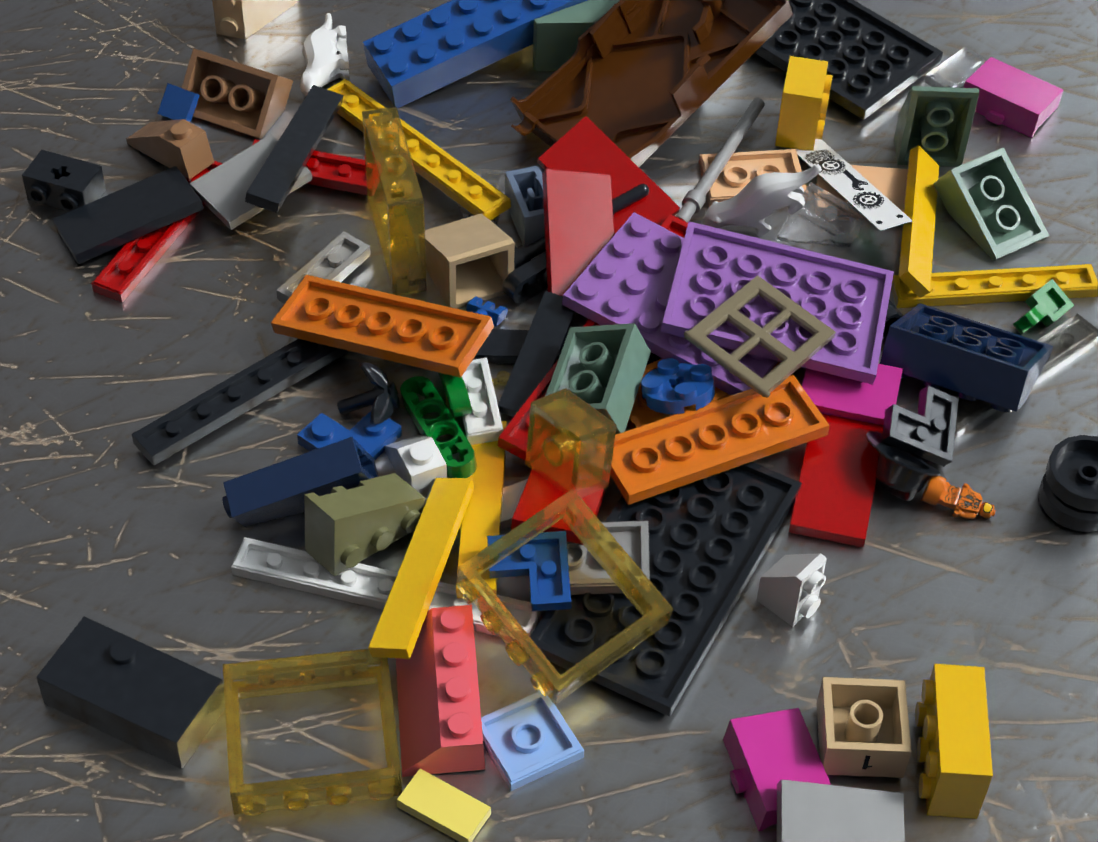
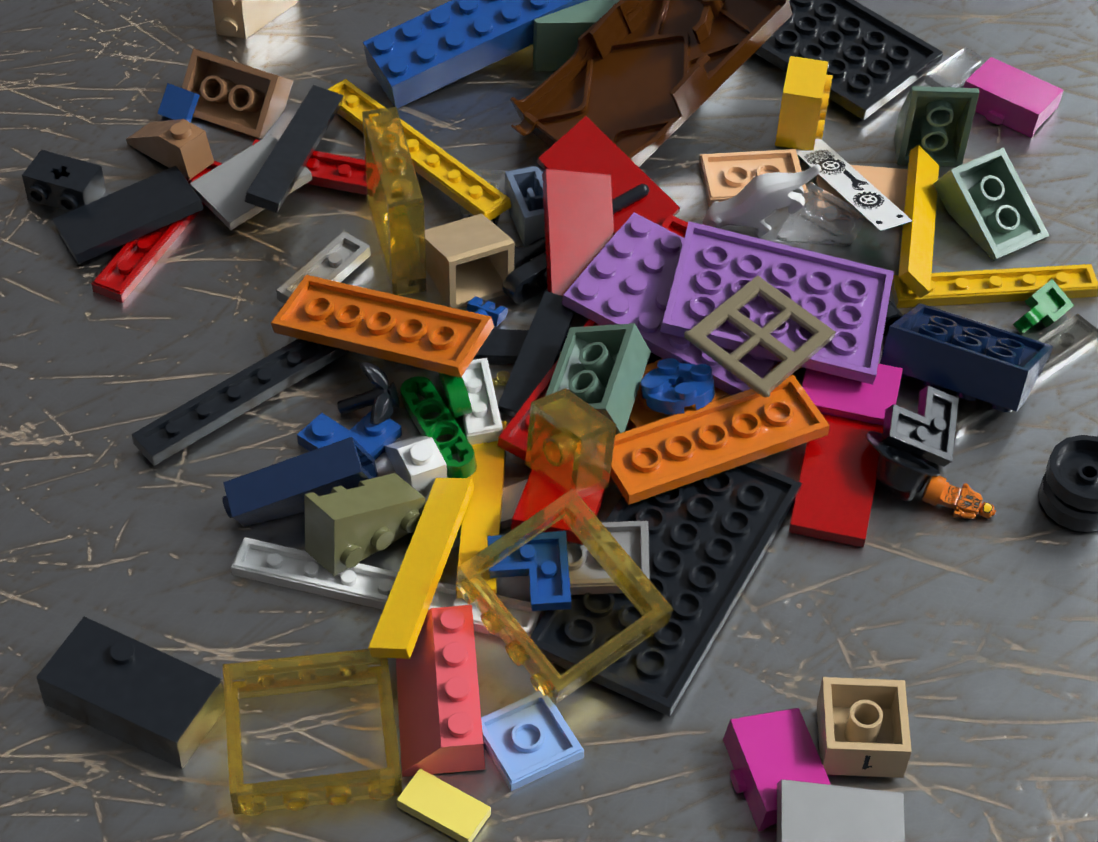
white animal [299,13,350,96] -> none
light grey bar [676,98,765,222] -> none
white slope [756,553,827,627] -> none
yellow brick [915,664,993,819] -> none

